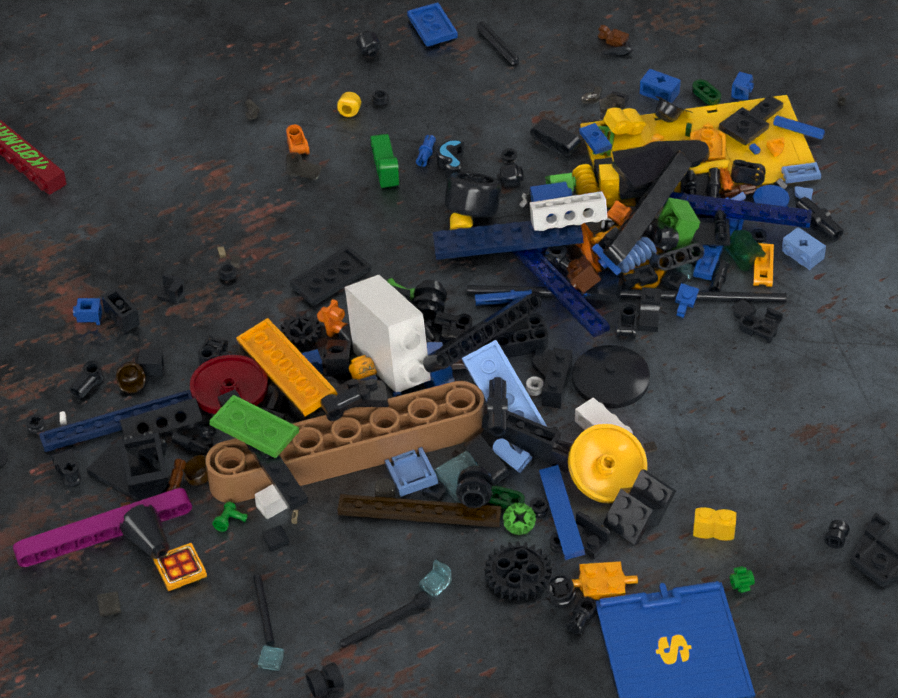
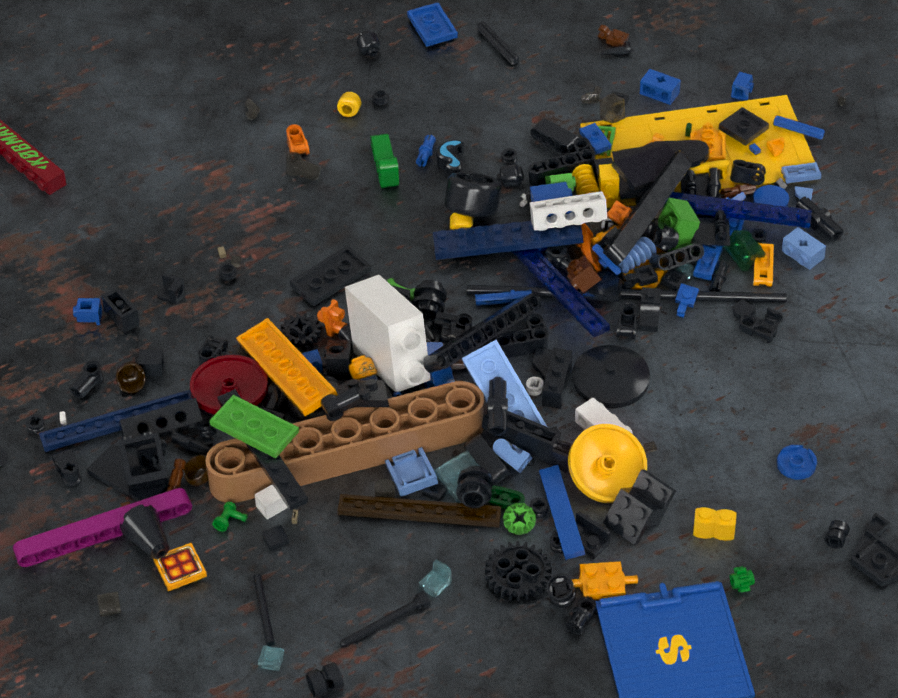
yellow brick [603,108,646,135] -> none
black piece [655,96,693,122] -> none
dark green plate [692,79,721,105] -> none
orange axle [720,167,733,191] -> none
black plate [750,95,783,121] -> none
none -> black beam [528,137,596,186]
none -> blue tile [777,445,817,480]

